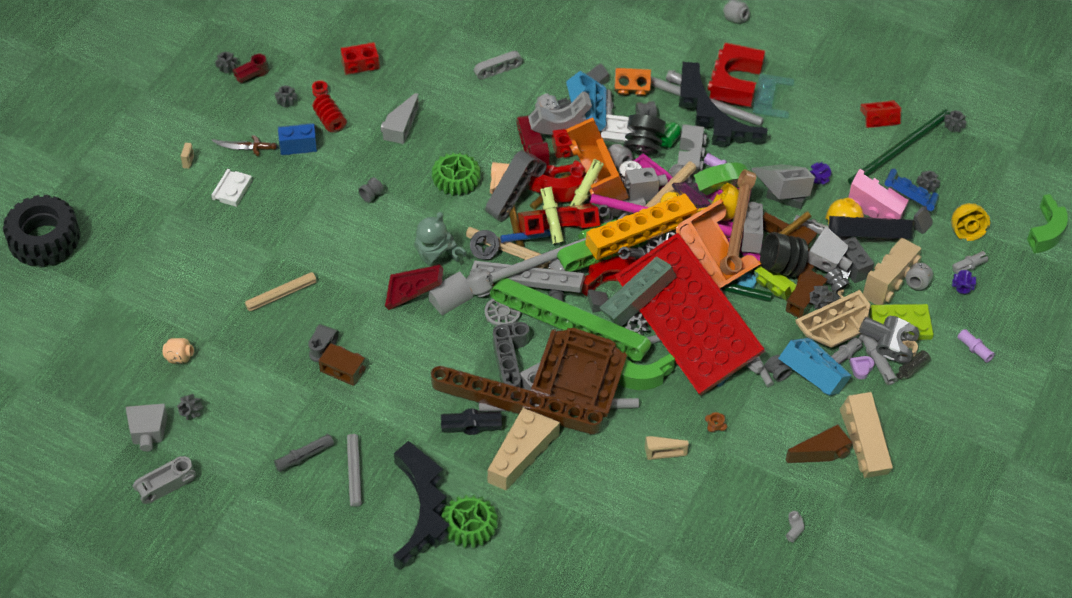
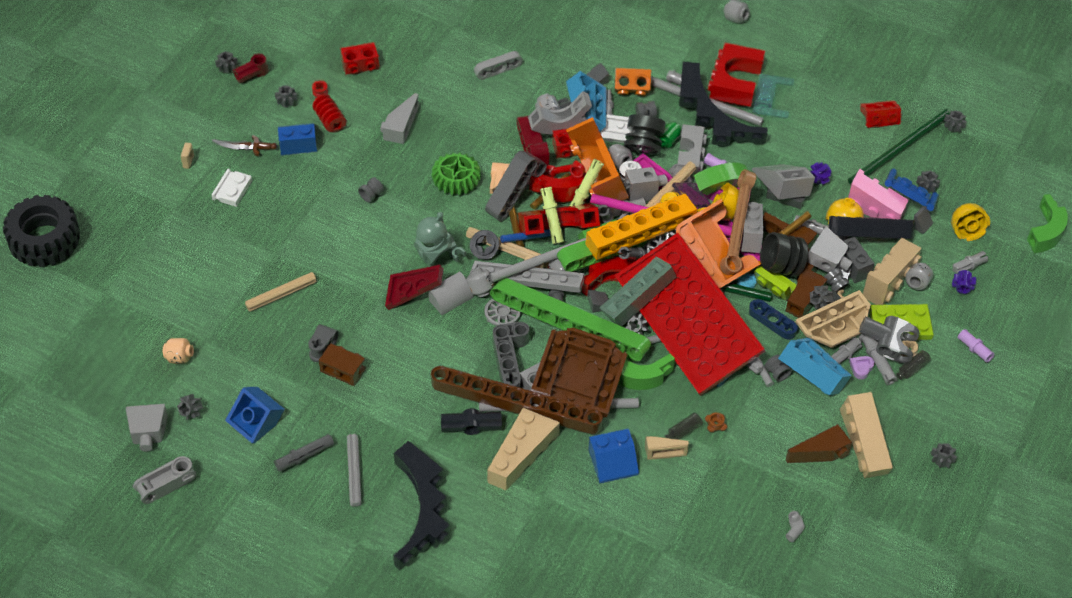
bright green gear [442,494,498,549] -> none
none -> blue slope [225,387,285,444]
none -> blue slope [588,429,639,484]
none -> clear smoke cylinder [665,413,702,440]
none -> dark blue beam [749,299,798,340]
none -> dark grey gear [931,443,957,468]

